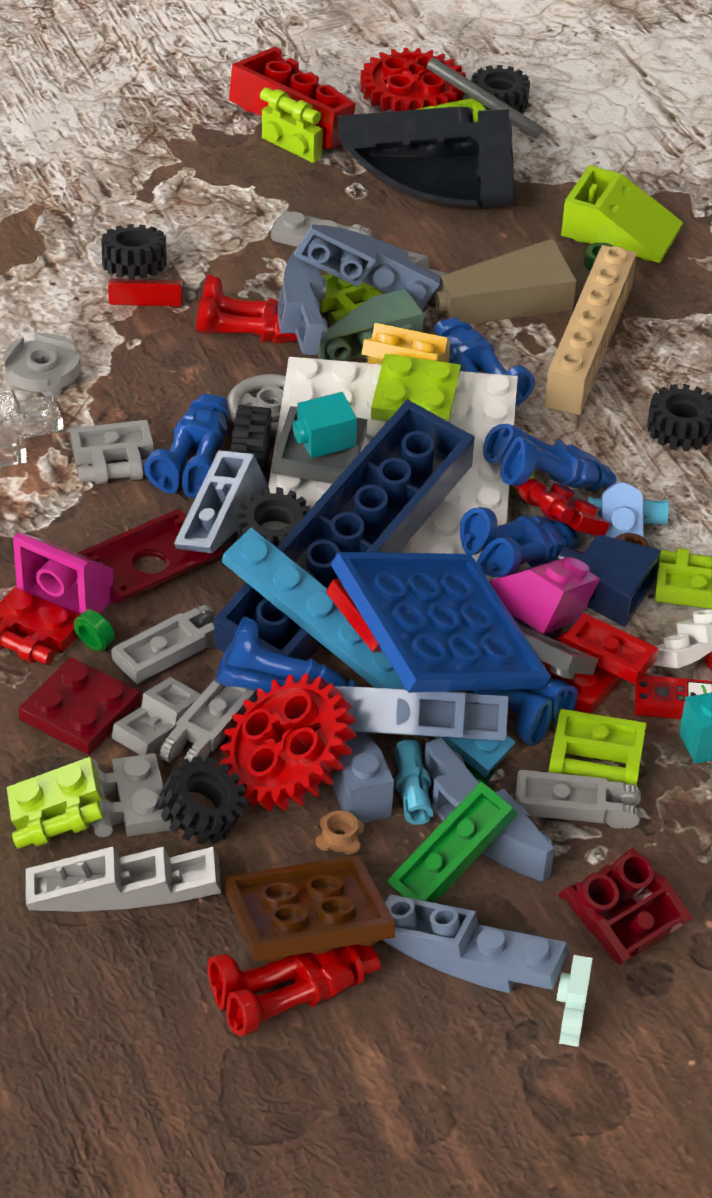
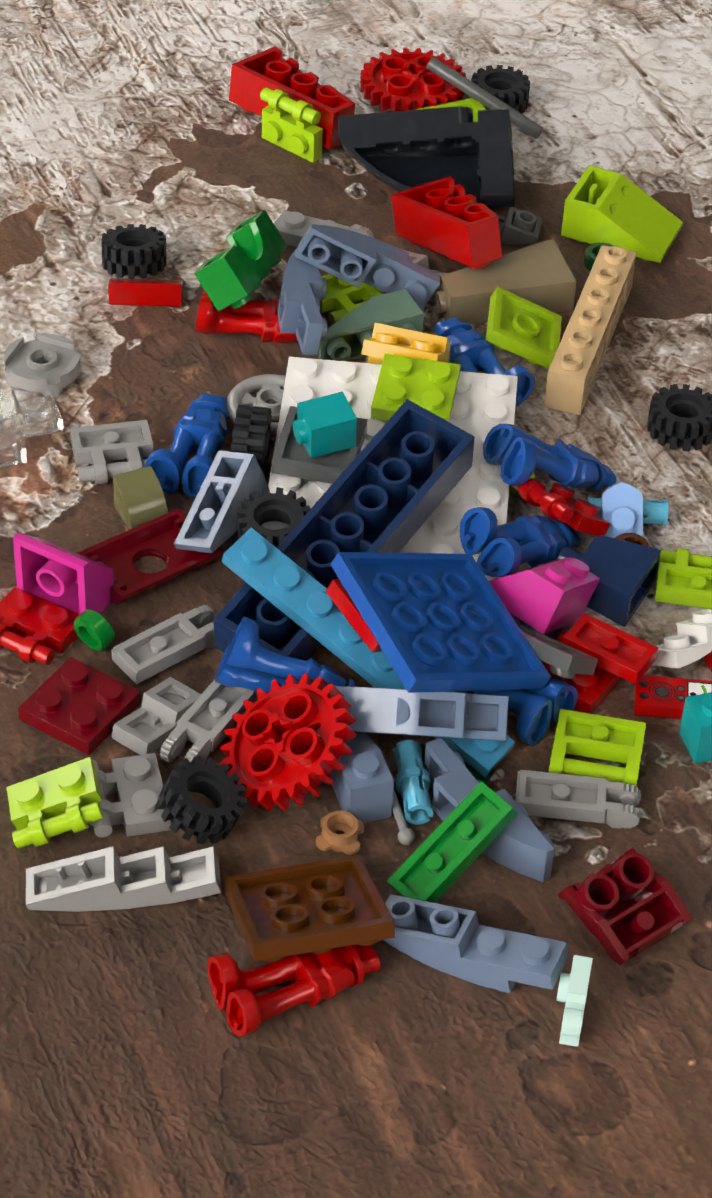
none -> olive brick [113,466,168,530]
none -> green arch [194,210,288,311]
none -> red wedge [391,176,503,269]
none -> light grey hinge [392,789,415,845]
none -> lime plate [486,286,562,369]
none -> dark grey slope [491,207,542,245]

